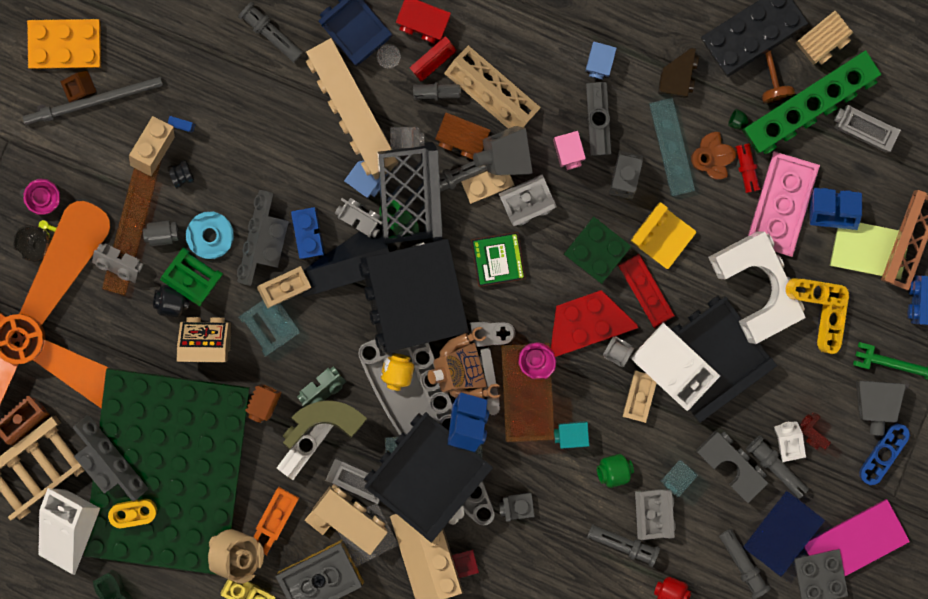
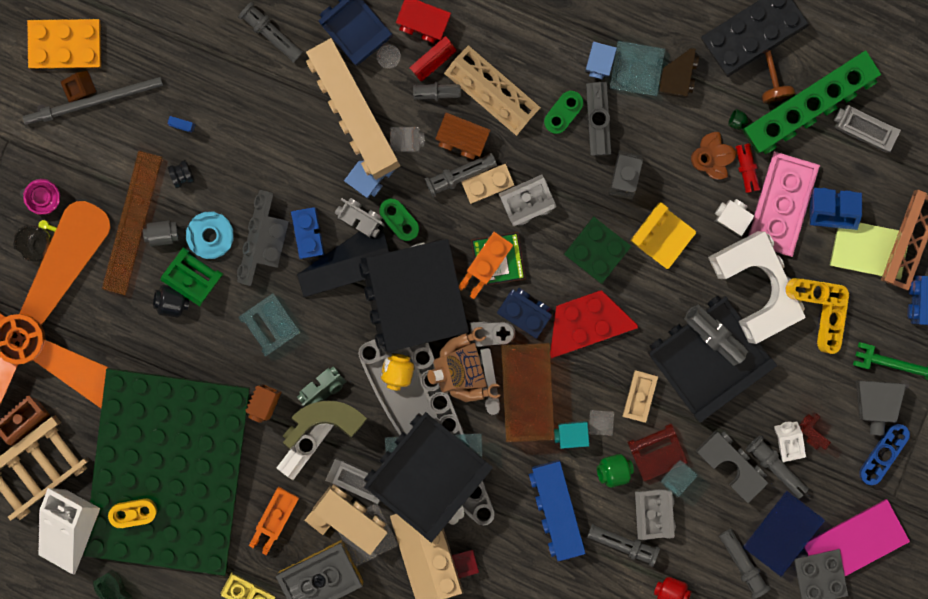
dark grey bracket [73,415,148,501] -> none
light grey hinge [92,243,144,283] -> none
tan brick [129,116,175,176] -> none
tan piece [177,317,231,362] -> none
tan brick [208,529,264,583] -> none
tan plate [257,266,311,309] -> none
black fence [377,142,443,244] -> none
blue piece [447,392,489,452] -> none
dark grey torso [473,126,533,175] -> none
dark grey bracket [499,492,534,522] -> none
dark pink hair [518,342,556,379] -> none
bright pink brick [553,131,586,170] -> none
light grey piece [603,336,634,367] -> none
red tile [618,254,674,328] -> none
white slope [630,323,720,411] -> none
clear light blue tile [649,98,695,197] -> none
tan brick [795,11,853,65] -> none
none -> orange hinge [459,232,513,299]
none -> dark blue bracket [497,288,552,339]
none -> blue brick [529,460,585,561]
none -> green plate [544,91,583,134]
none -> clear plate [588,410,614,436]
none -> clear light blue plate [609,41,665,97]
none -> clear red plate [627,424,688,482]
none -> dark grey piece [684,304,748,366]
none -> white brick [715,199,754,236]

